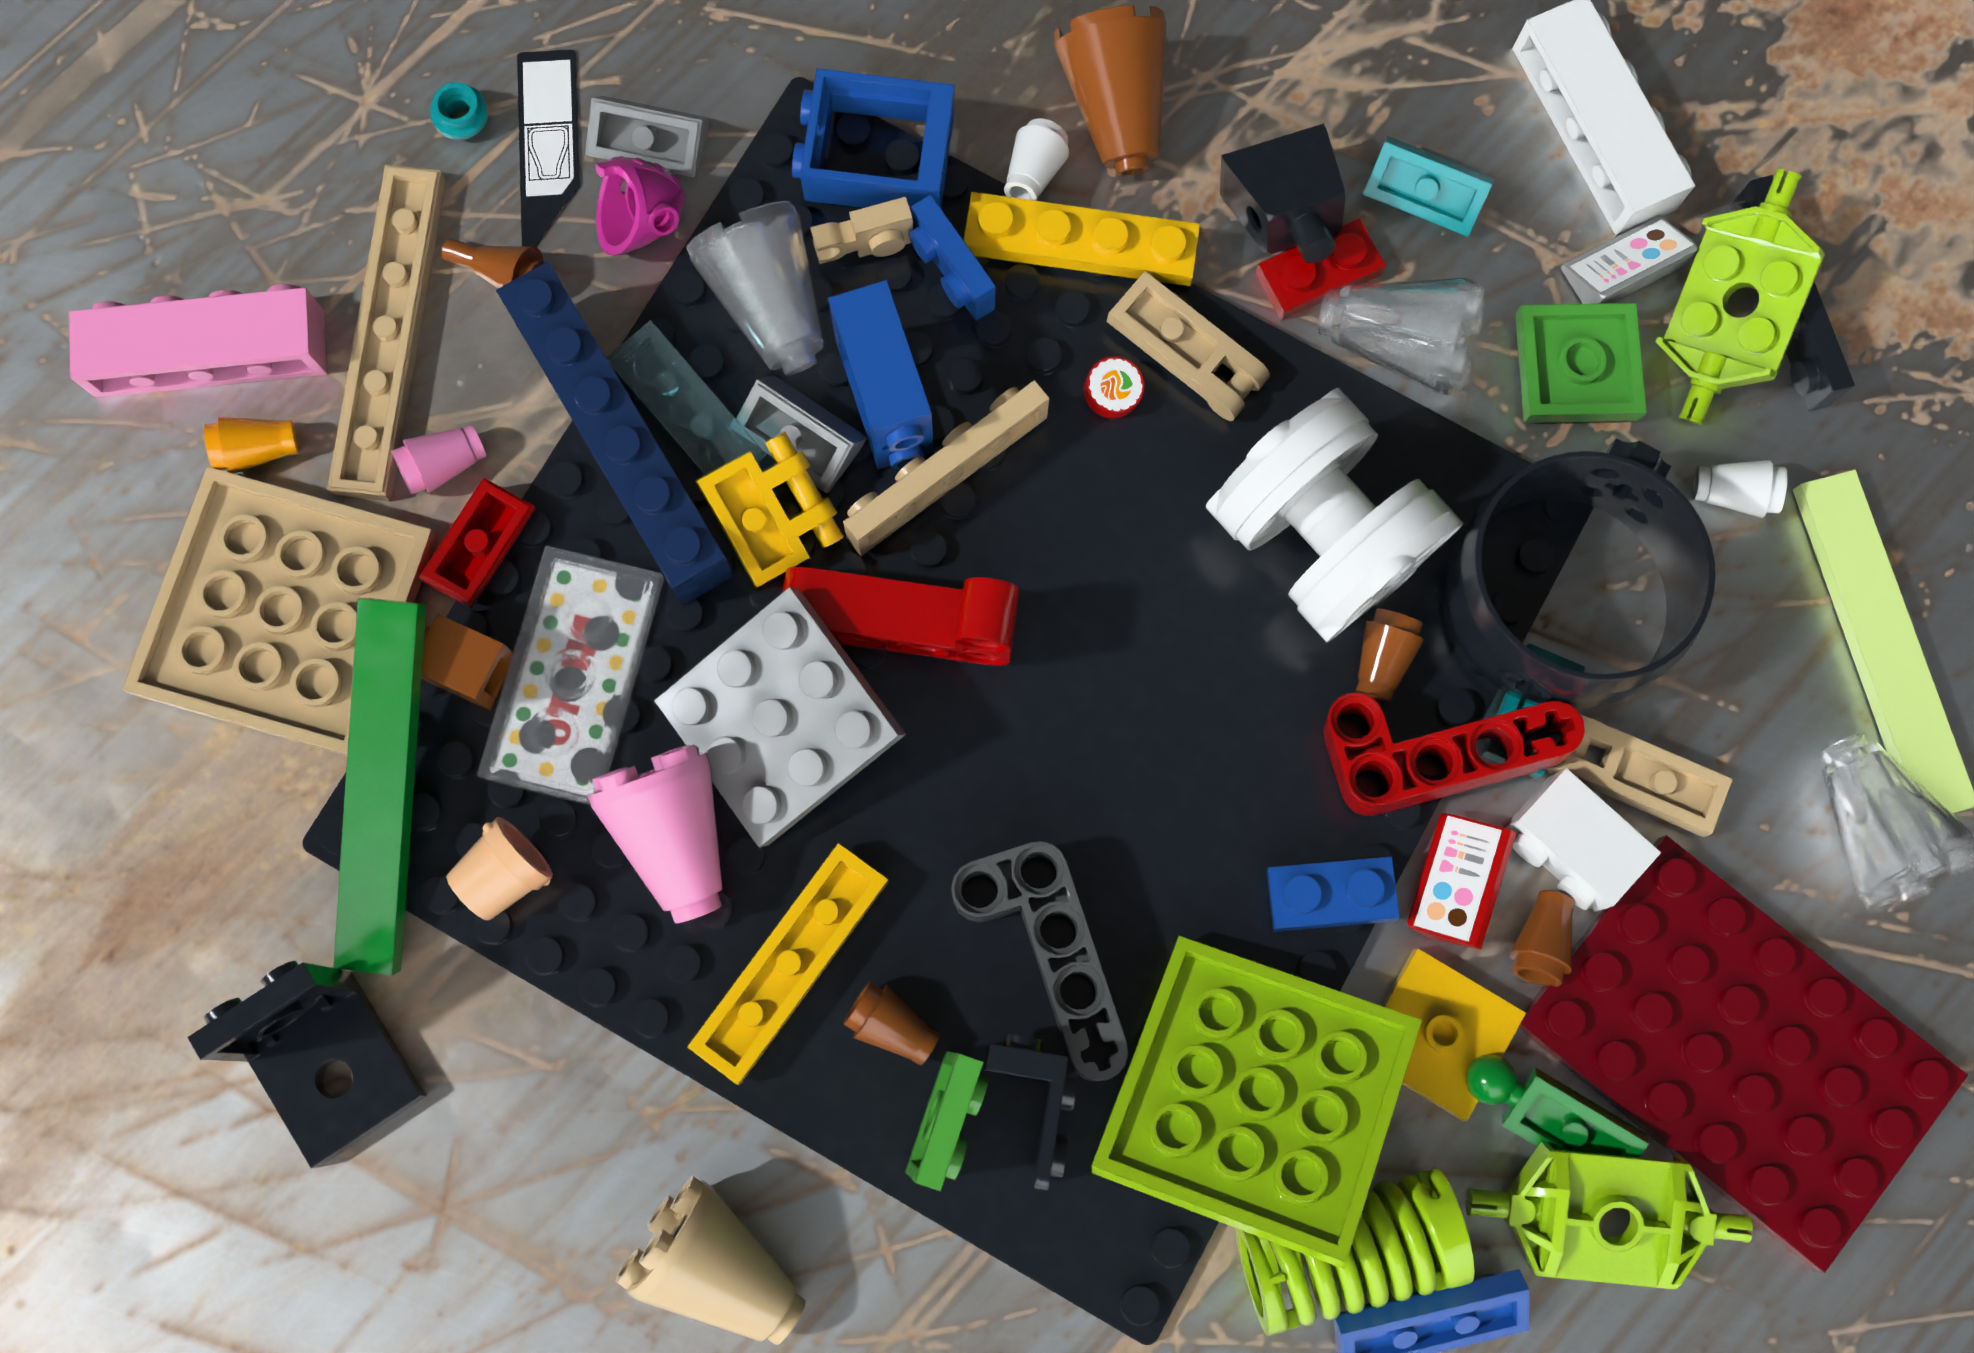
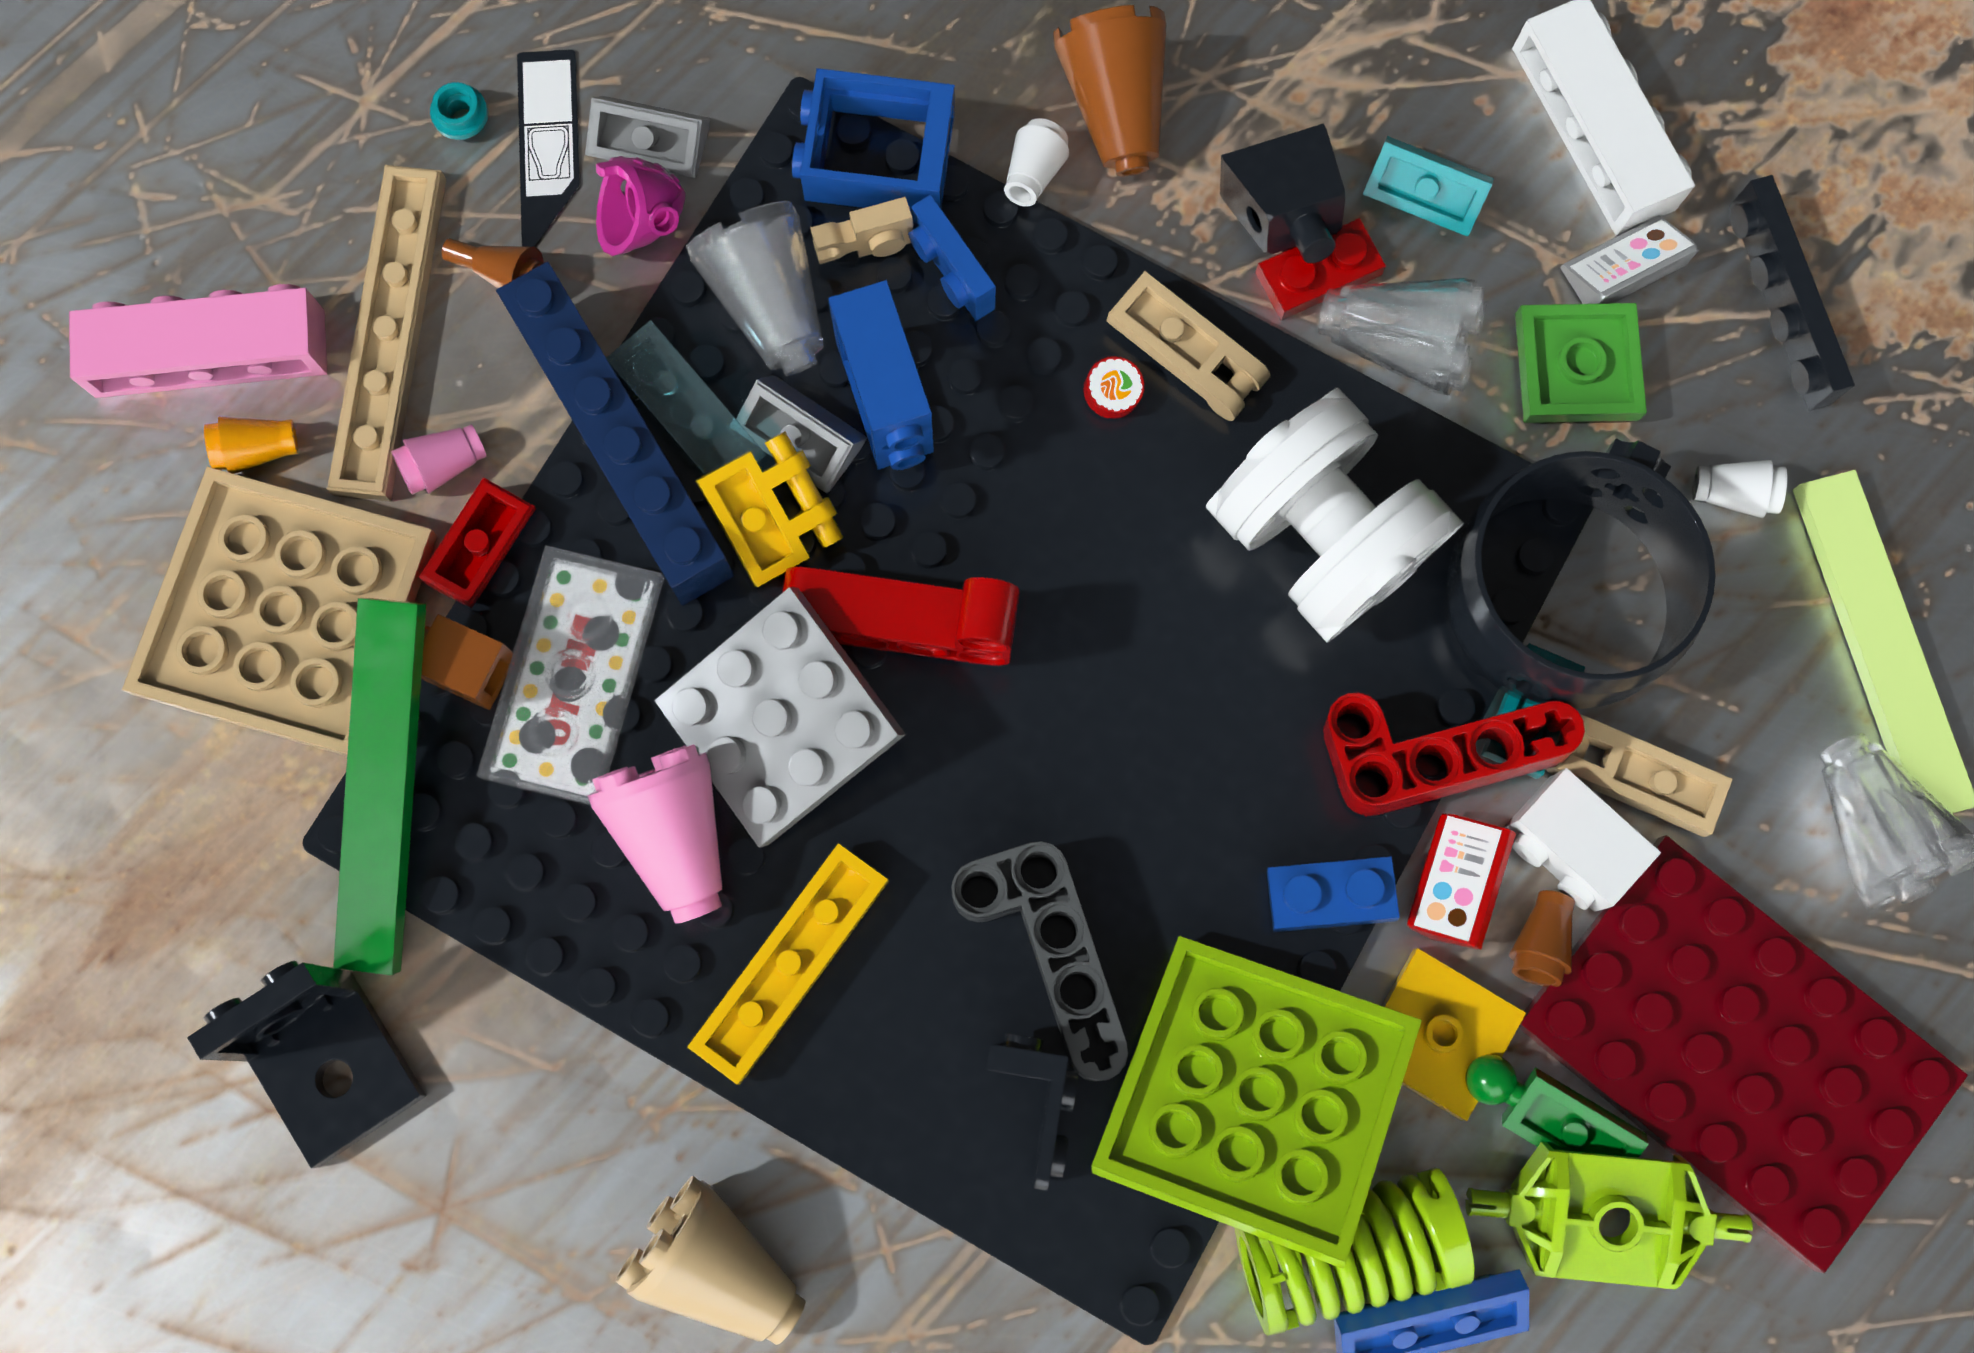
light nougat piece [446,817,553,921] -> none
tan plate [843,380,1049,556] -> none
dark orange cone [843,981,941,1066] -> none
bright green plate [905,1051,988,1192] -> none
yellow plate [964,192,1200,286] -> none
dark orange cone [1355,609,1424,702] -> none
lime plate [1655,169,1825,426] -> none

